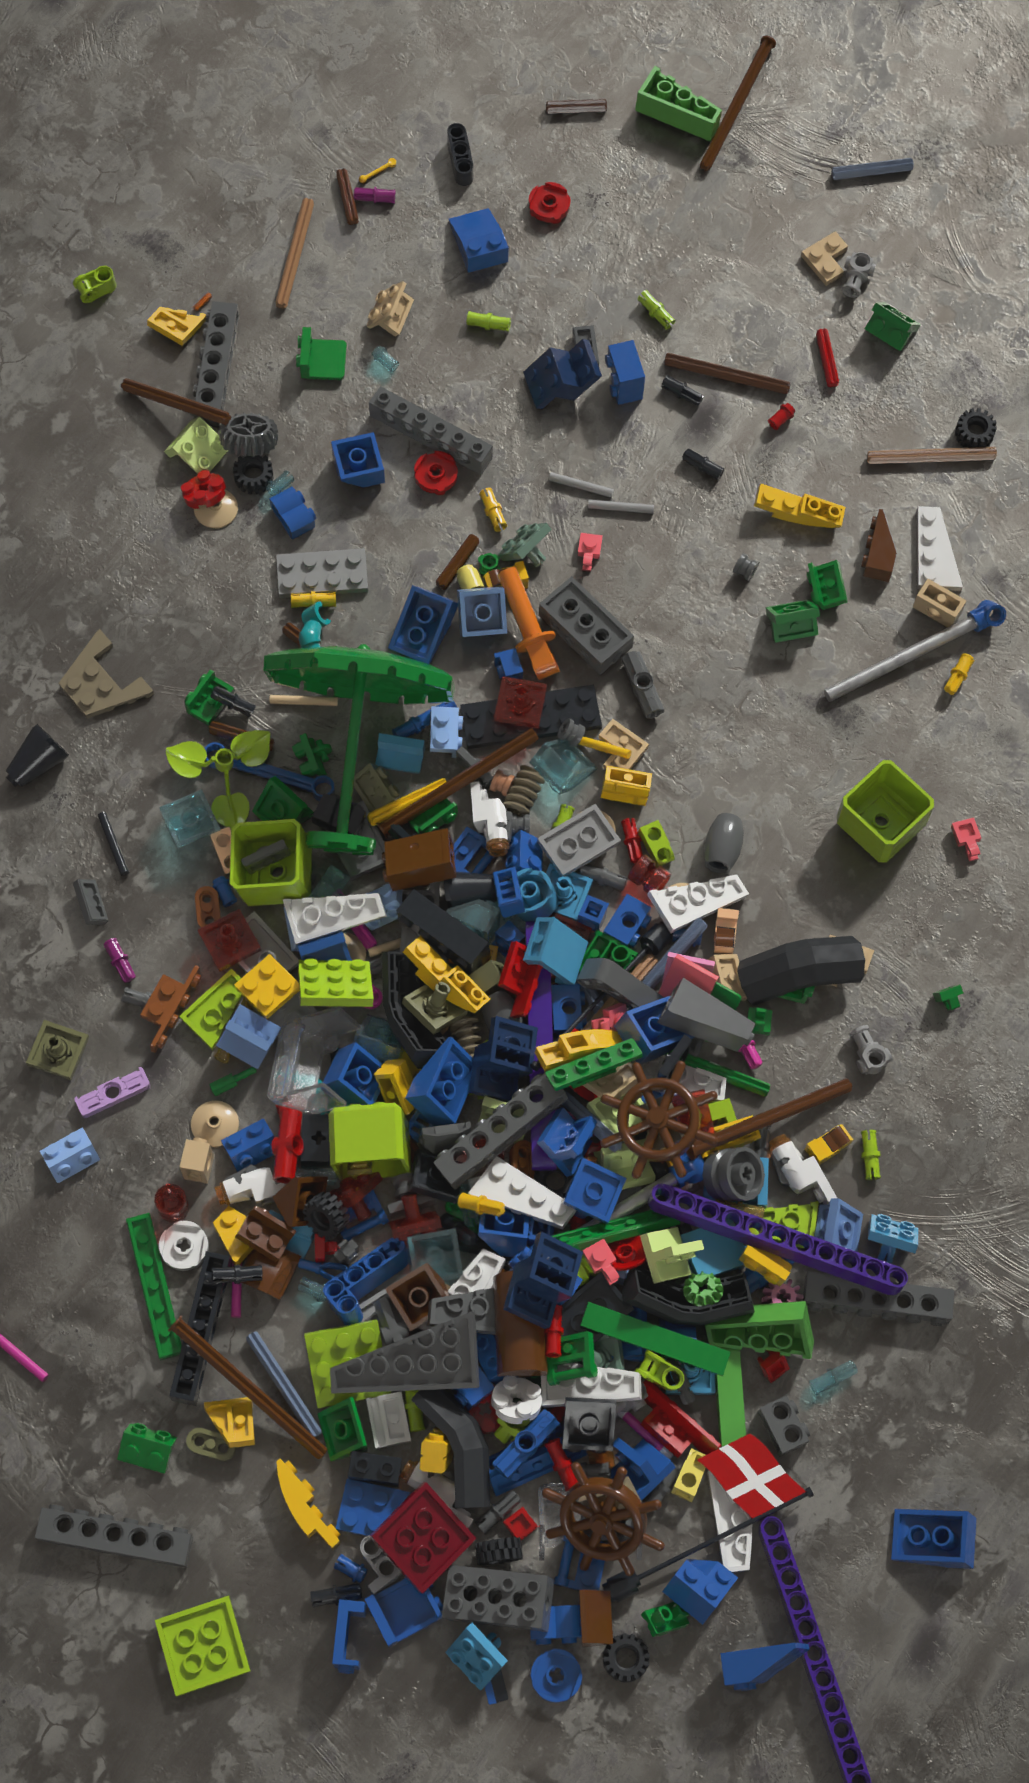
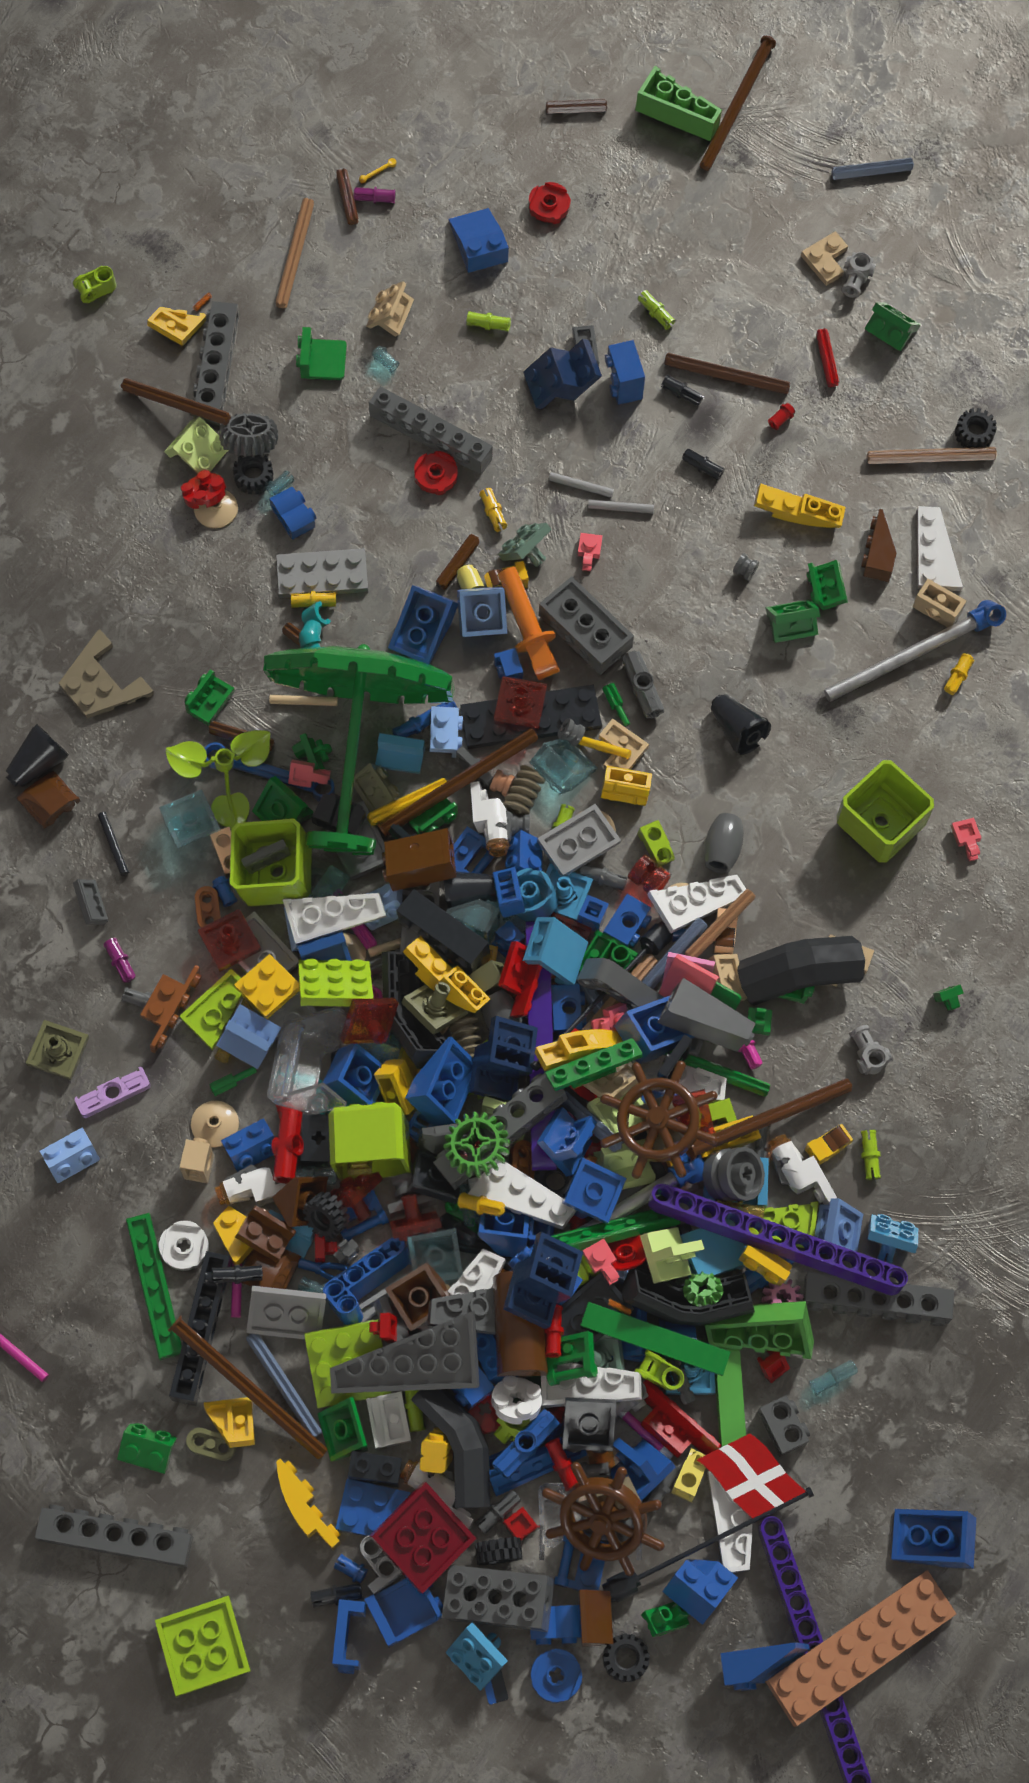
clear red wheel [154,1184,189,1222] -> none
black axle [210,686,256,717] -> none
blue slope [331,432,385,487] -> none
black beam [447,123,474,186] -> none
green plate [478,553,501,575] -> none
red axle [621,818,643,864] -> none
none -> reddish brown slope [17,771,81,829]
none -> light grey plate [246,1286,326,1339]
none -> coral plate [288,759,331,788]
none -> clear red plate [340,998,399,1044]
none -> red tile [369,1313,397,1343]
none -> bright green gear [444,1111,510,1178]
none -> green axle [602,683,630,727]
none -> orange leg [608,1299,632,1316]
none -> medium nougat axle [685,889,755,958]
none -> black cone [711,694,771,755]
none -> nougat plate [765,1570,956,1727]

